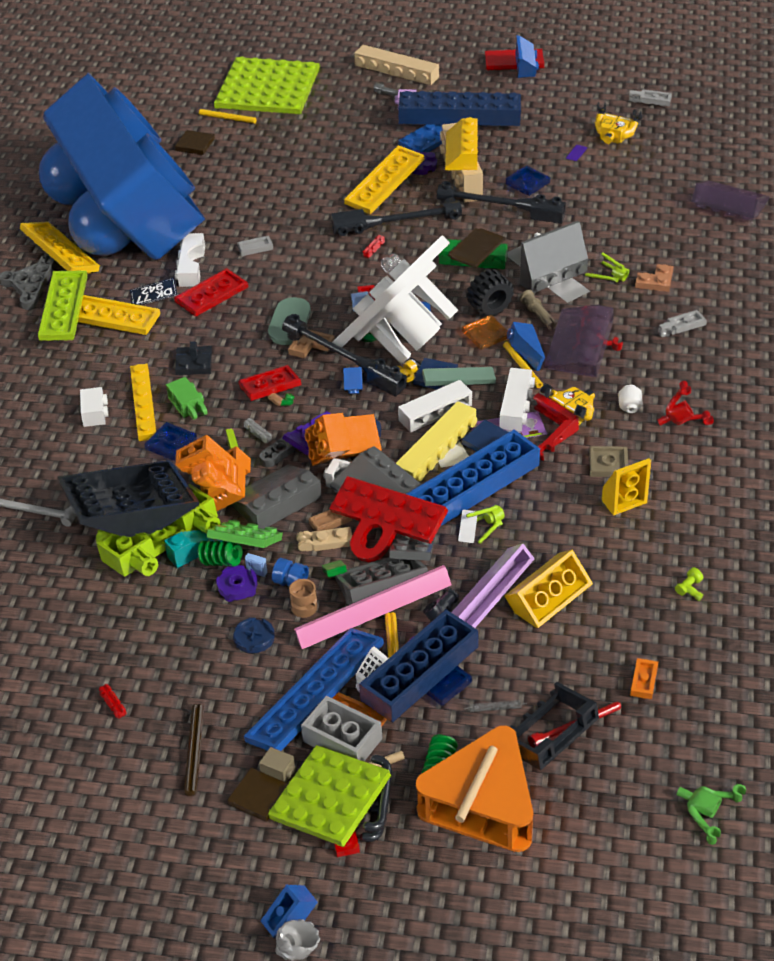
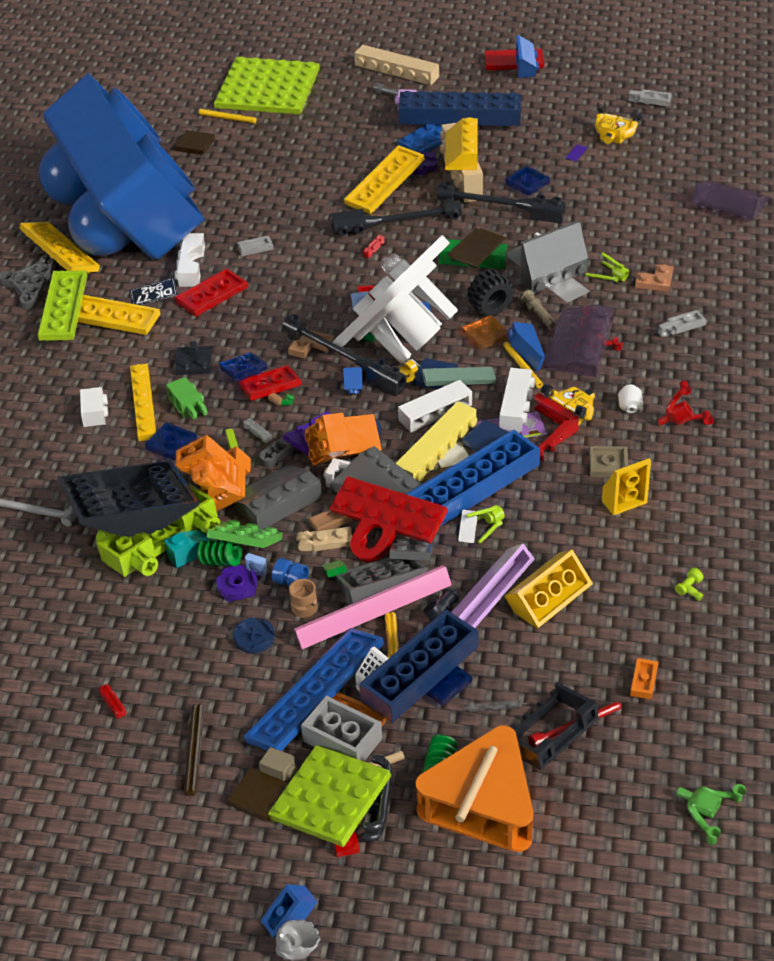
sand green tile [268,297,311,345] -> none
none -> clear blue plate [219,352,268,381]

